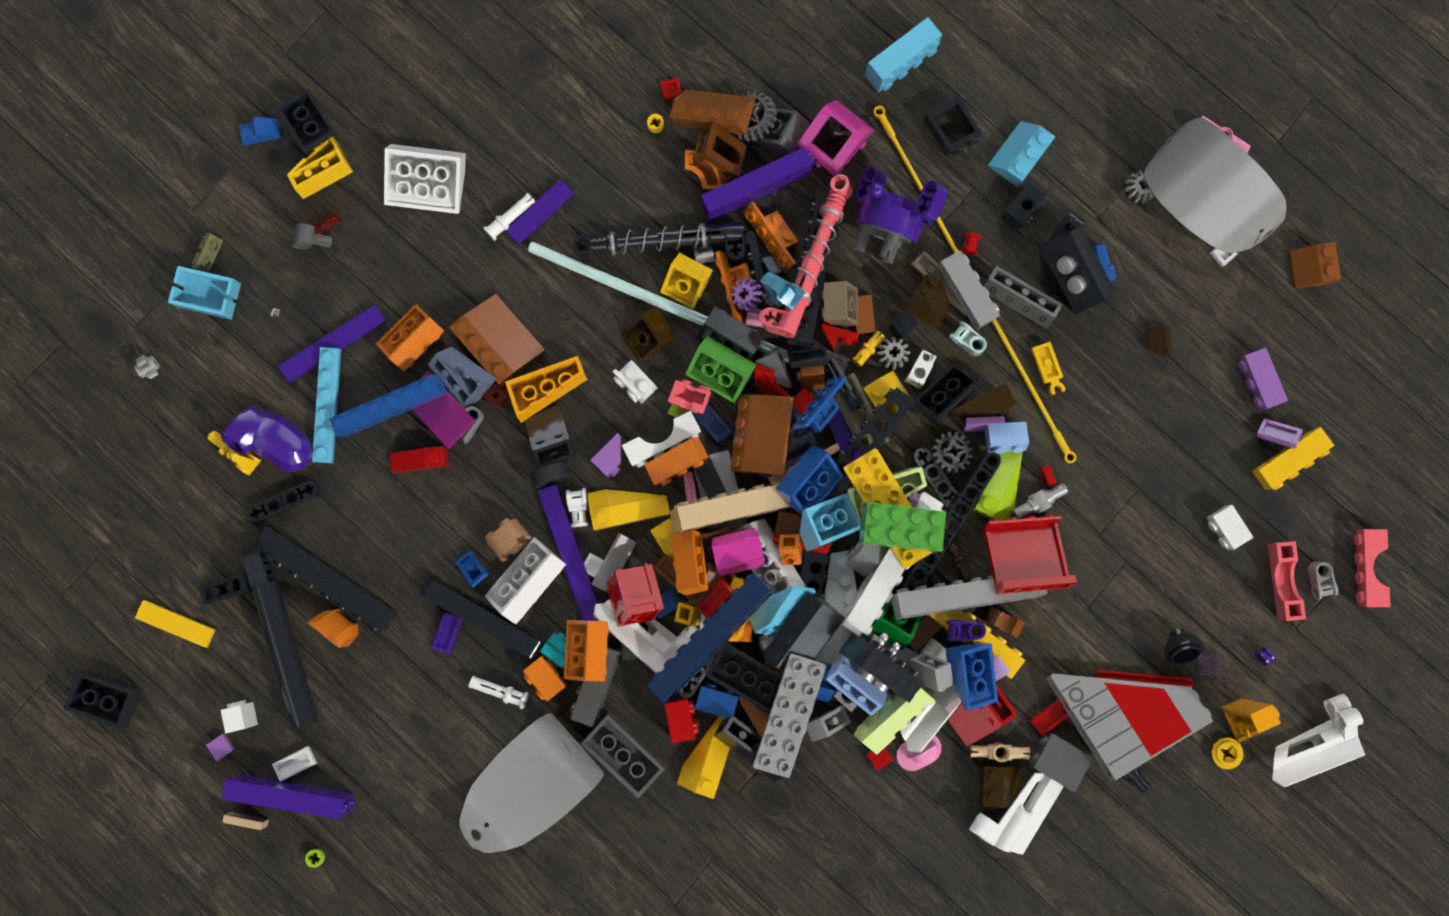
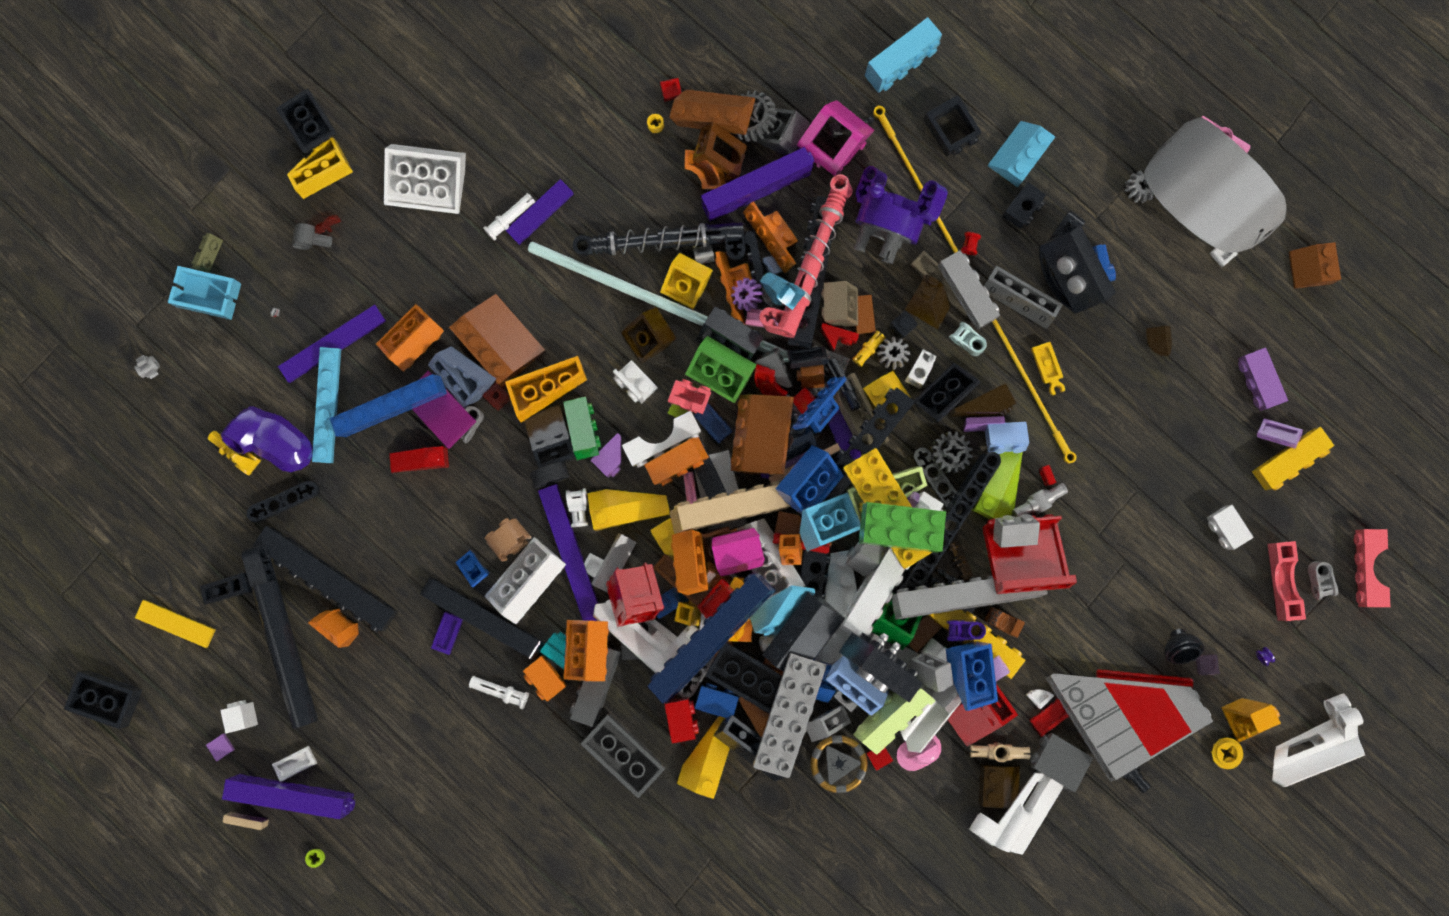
blue slope [239,117,282,145] -> none
light grey piece [459,713,604,853] -> none
none -> brick [563,396,601,460]
none -> piece [810,735,868,793]
none -> light grey brick [993,514,1040,548]
none -> white tile [1025,689,1054,709]

